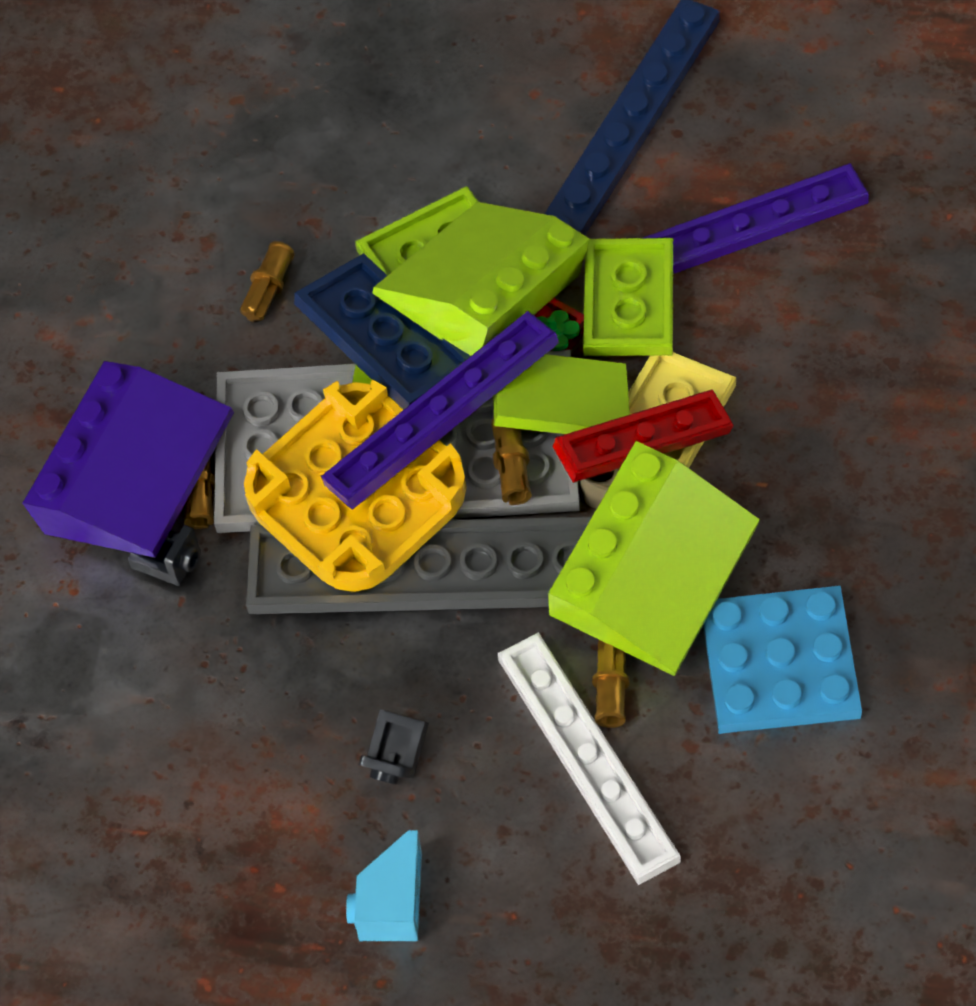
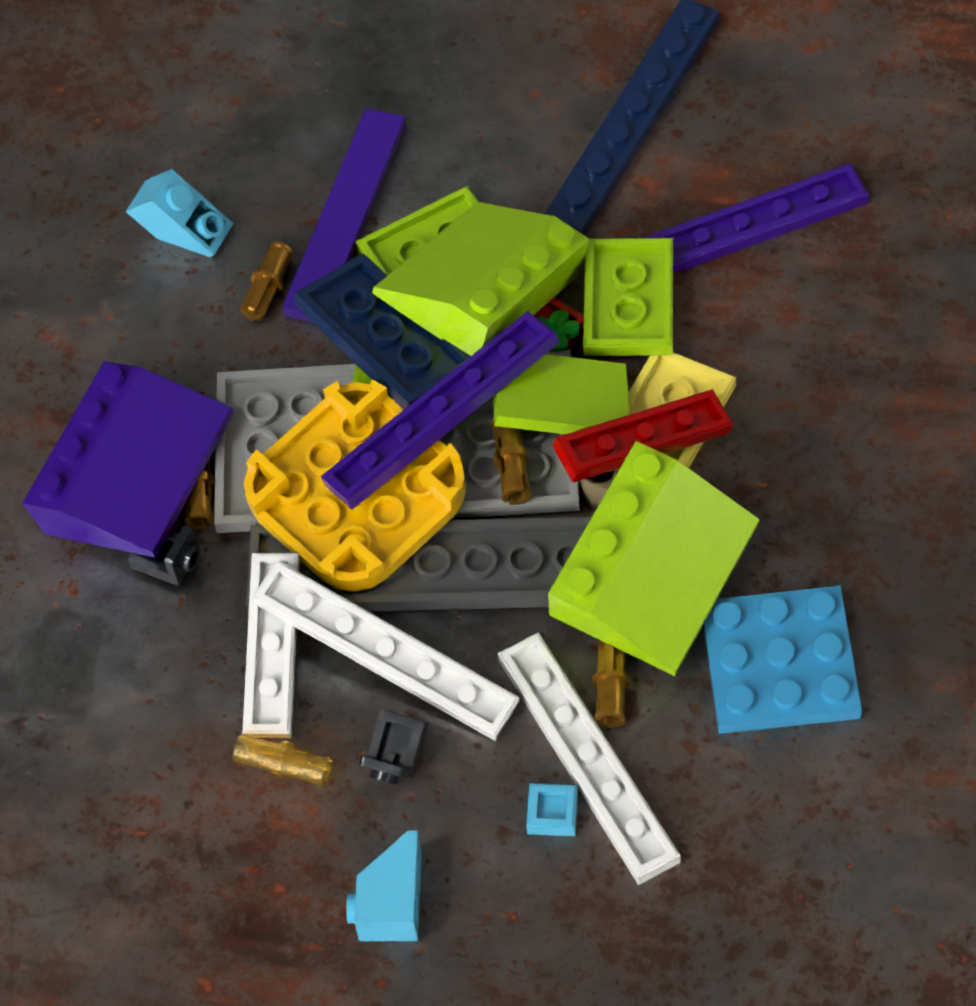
none -> medium azure slope [126,169,234,257]
none -> clear yellow pin [233,733,333,788]
none -> white tile [242,553,300,738]
none -> white tile [252,559,520,741]
none -> dark purple tile [282,108,406,323]
none -> medium azure tile [526,783,578,836]

